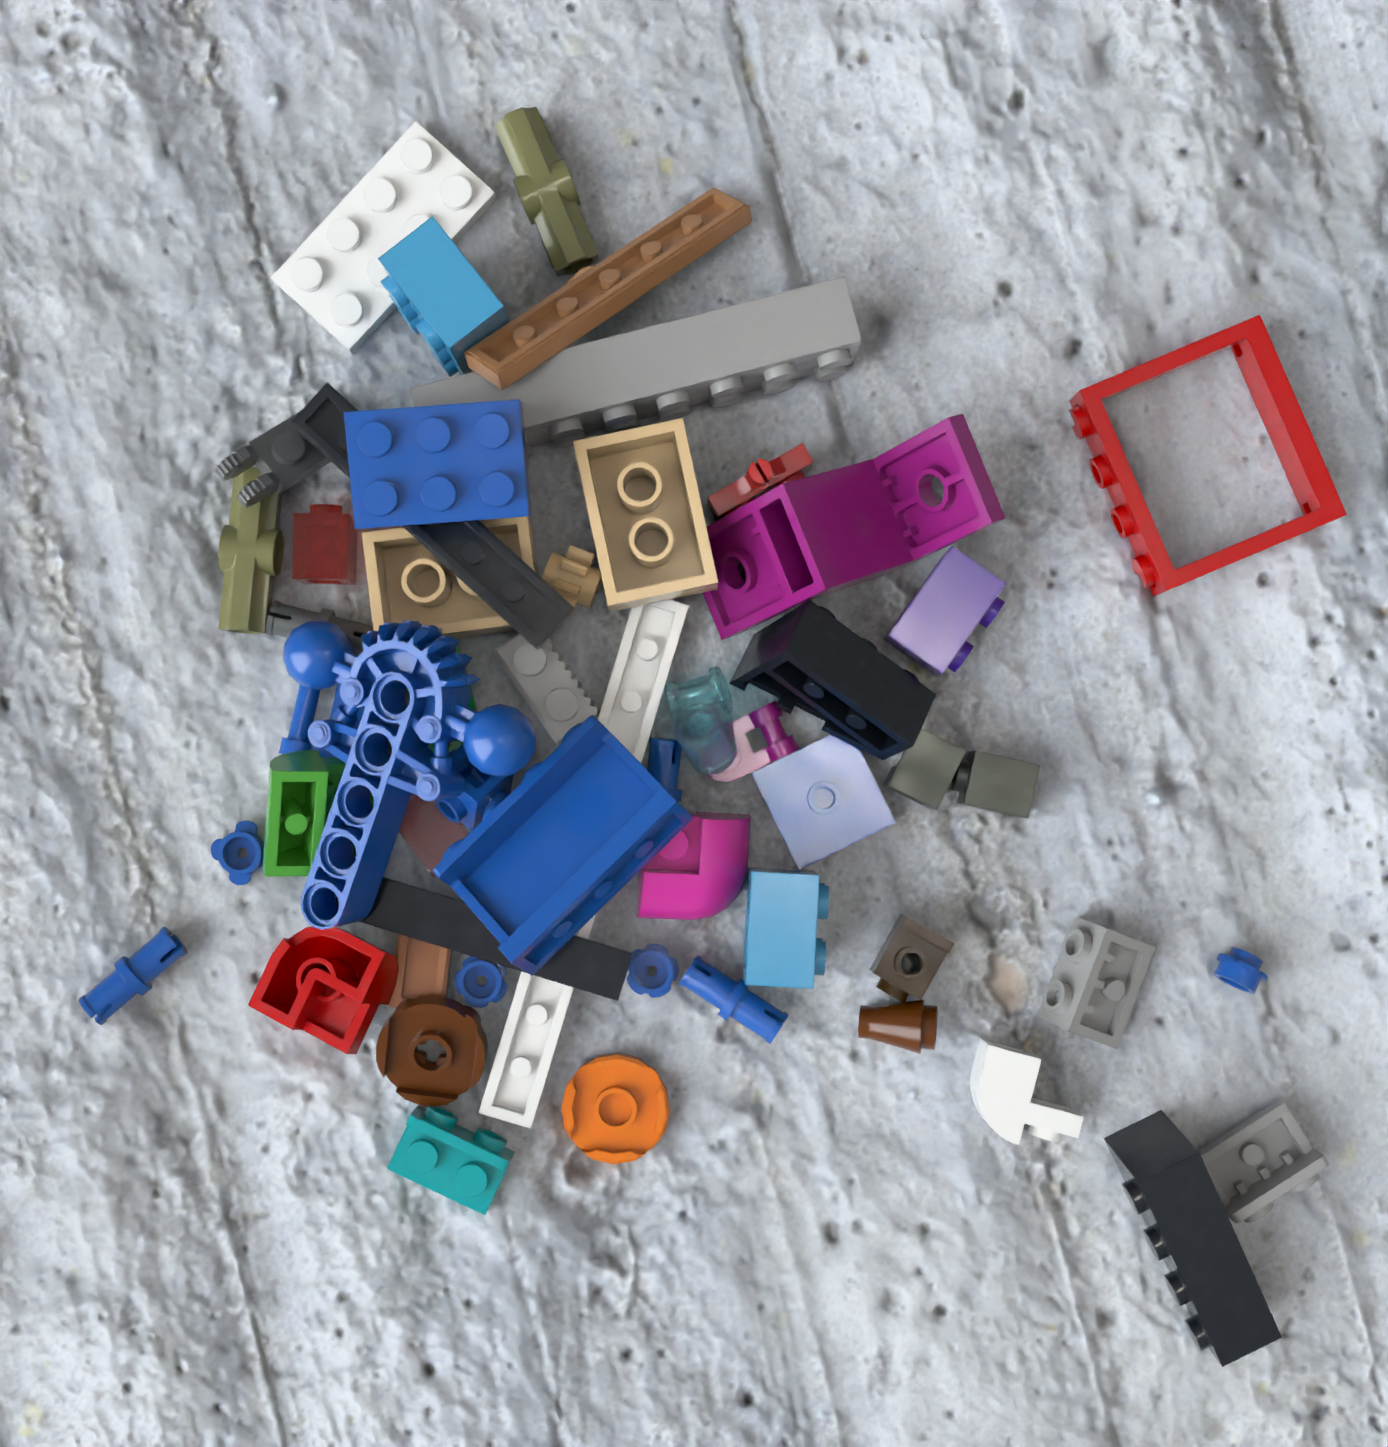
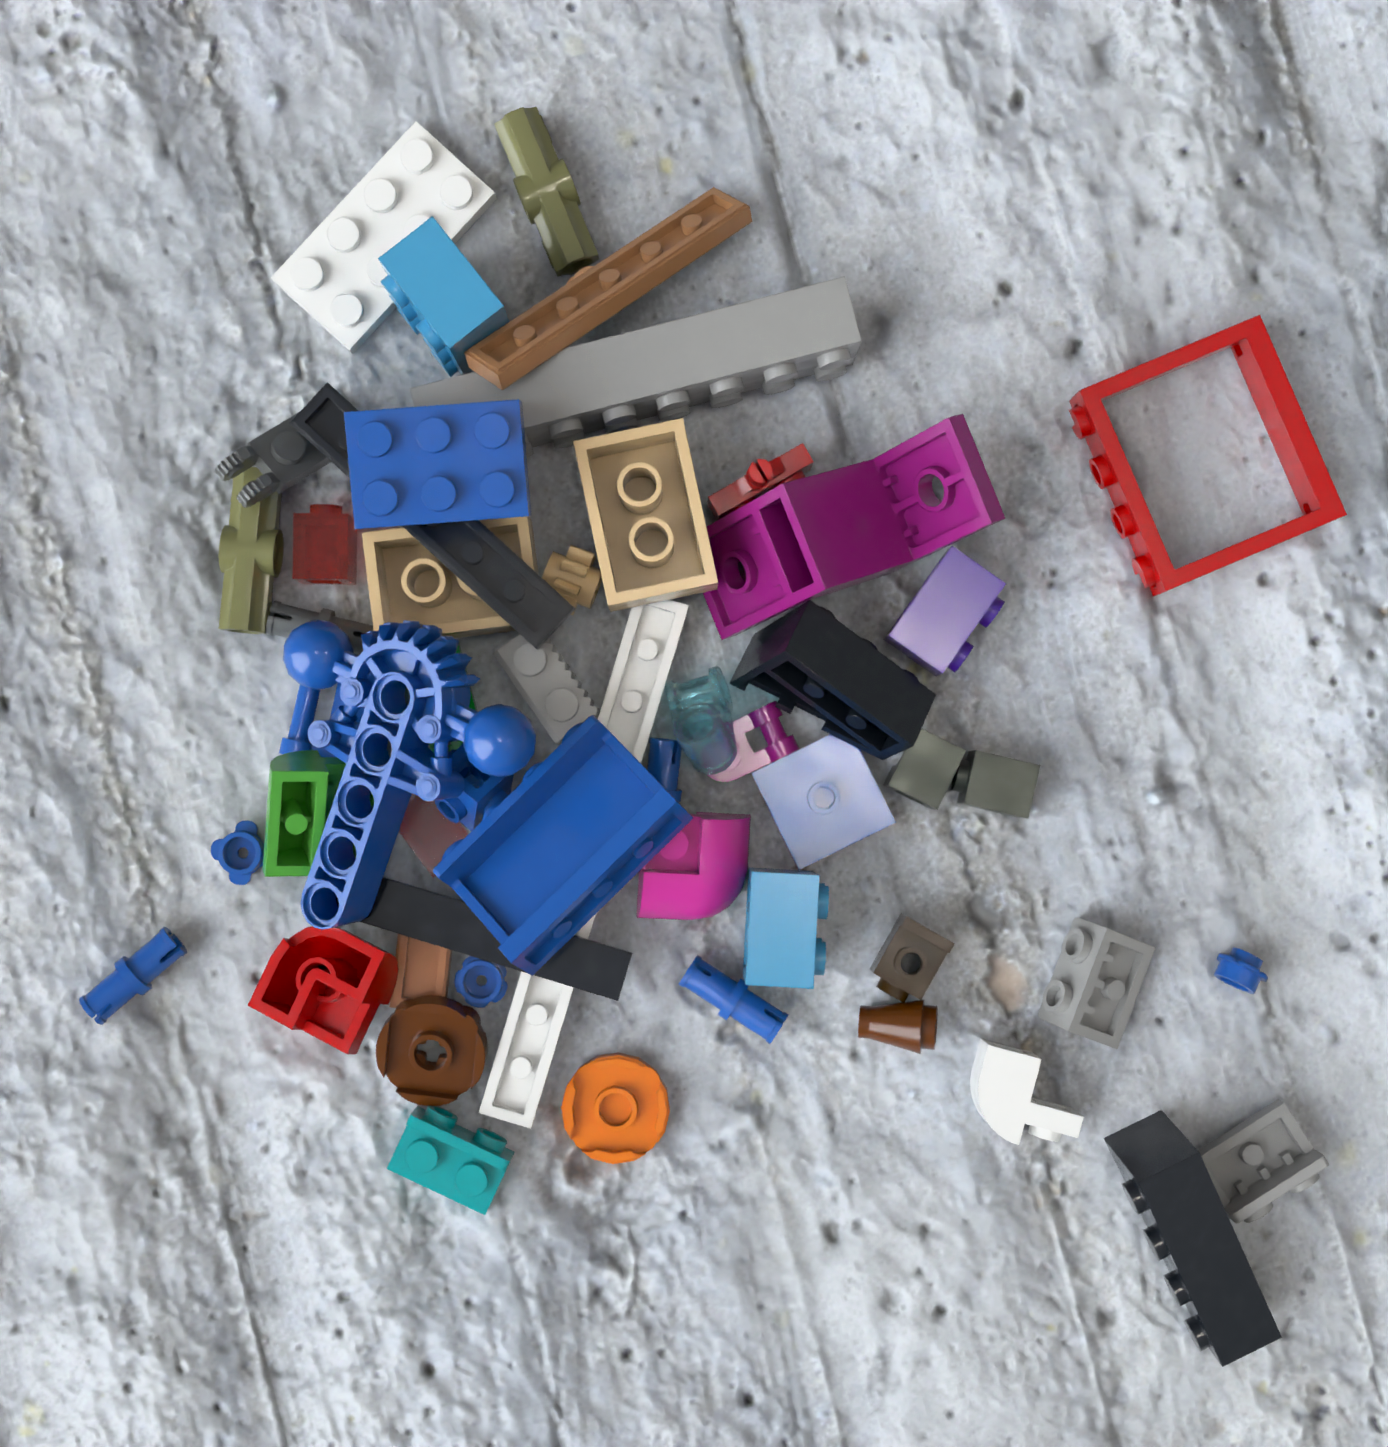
blue plate [627,944,679,998] -> none

